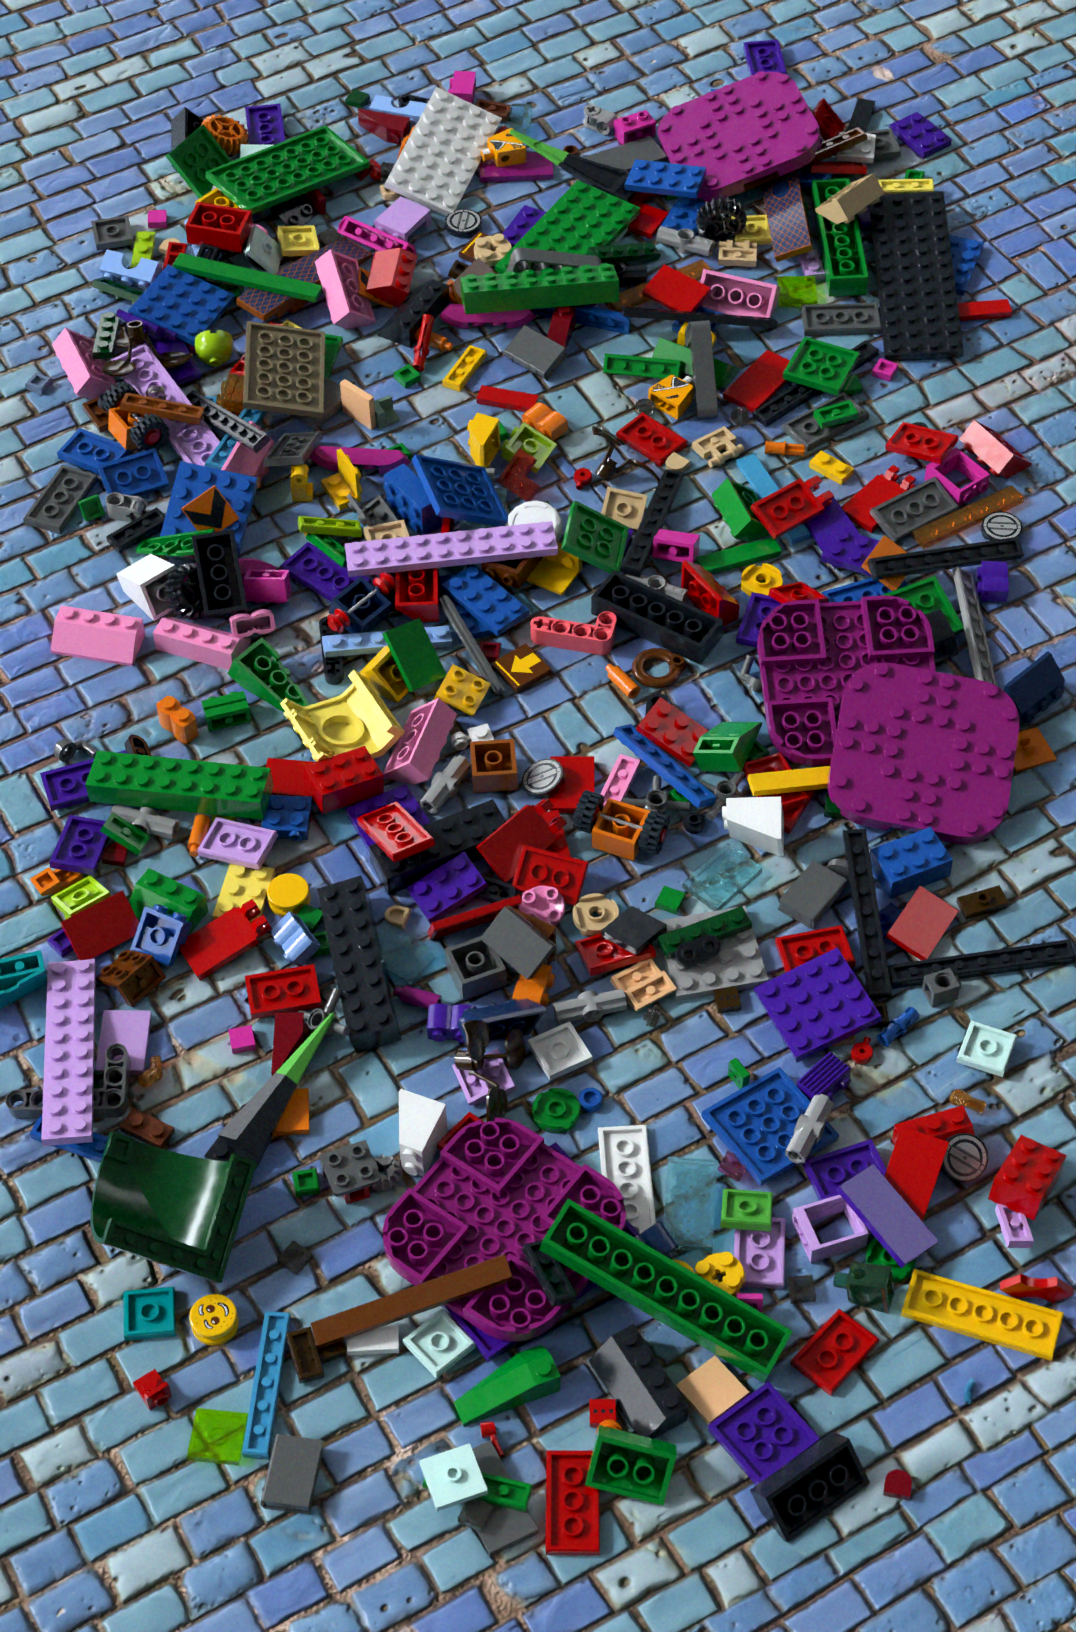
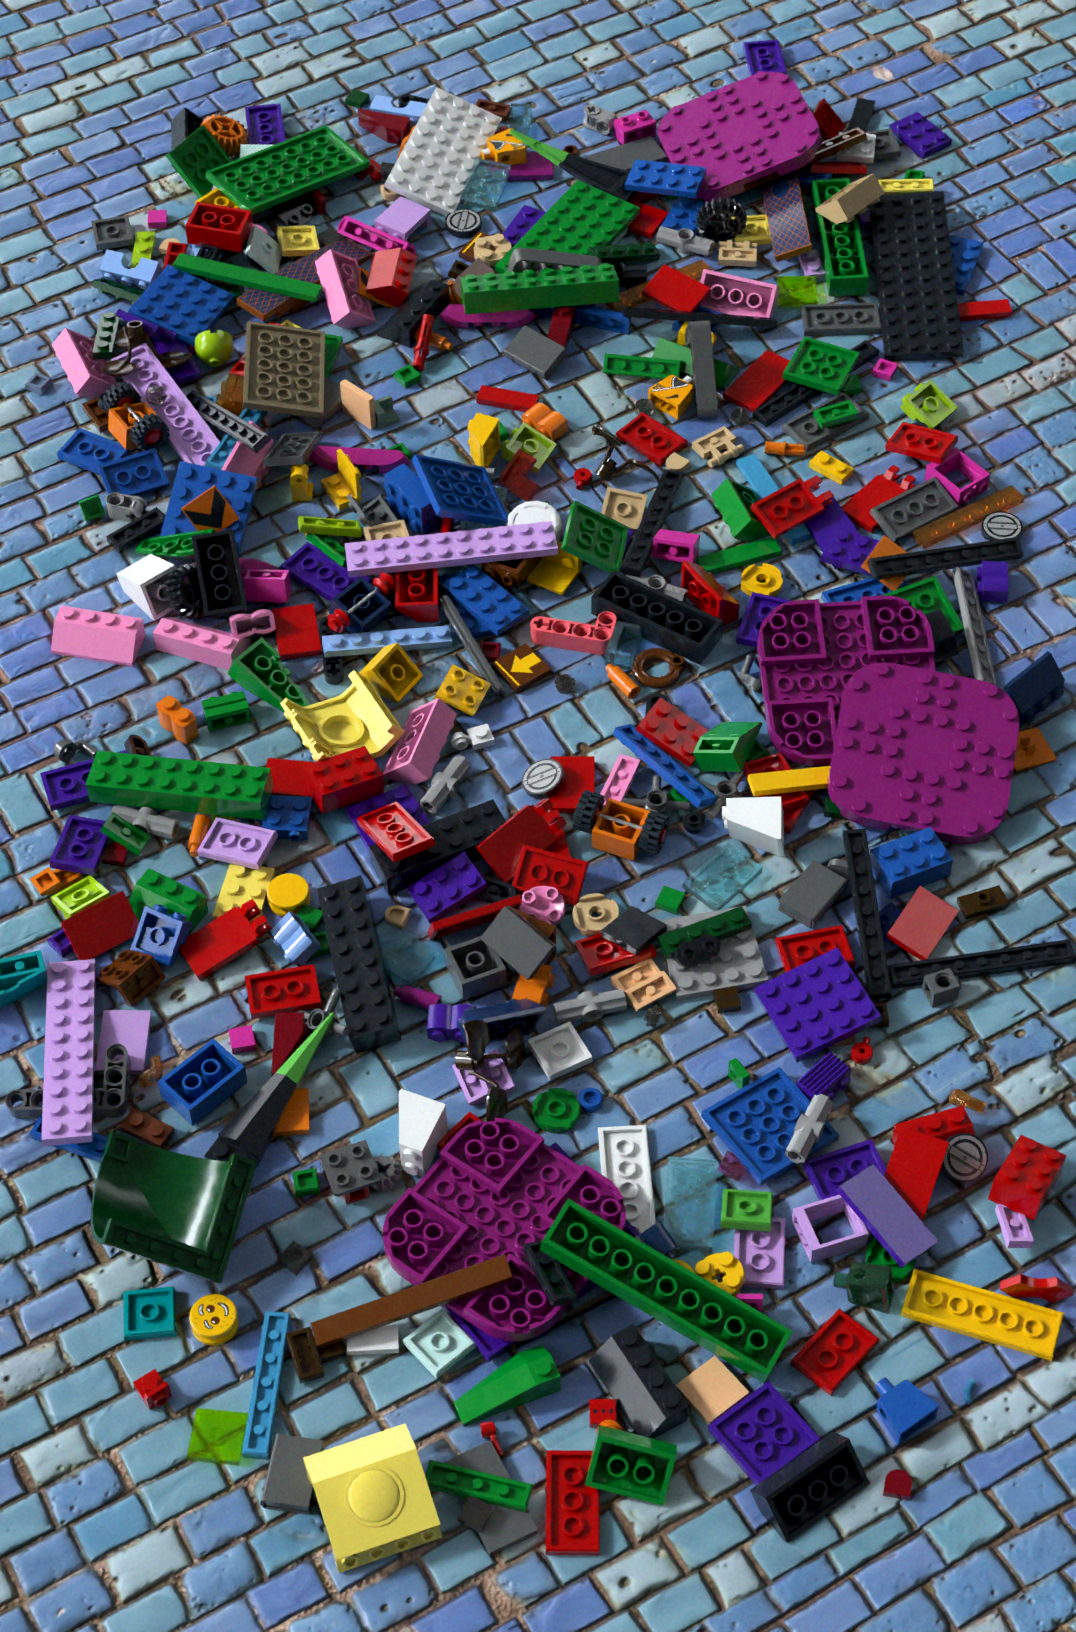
dark grey tile [23,465,98,534] -> none
dark orange plate [121,393,204,425] -> none
green tile [382,618,447,692] -> none
light aqua plate [419,1443,488,1512] -> none
yellow tile [442,345,487,392] -> none
dark pink brick [448,71,476,104] -> none
dark orange brick [470,739,518,793] -> none
red tile [768,581,829,604] -> none
clear smoke tile [787,1275,816,1304] -> none
blue pin [877,1006,920,1047] -> none
light aqua plate [956,1020,1017,1077] -> none
slope [959,420,1032,478] -> none
none -> blue brick [158,1038,248,1126]
none -> red tile [272,603,322,660]
none -> light yellow panel [303,1424,442,1573]
none -> clear light blue plate [460,158,511,211]
none -> clear smoke plate [554,674,576,694]
none -> clear light blue panel [605,621,642,671]
none -> blue torso [875,1377,939,1445]
none -> lime plate [900,379,958,429]

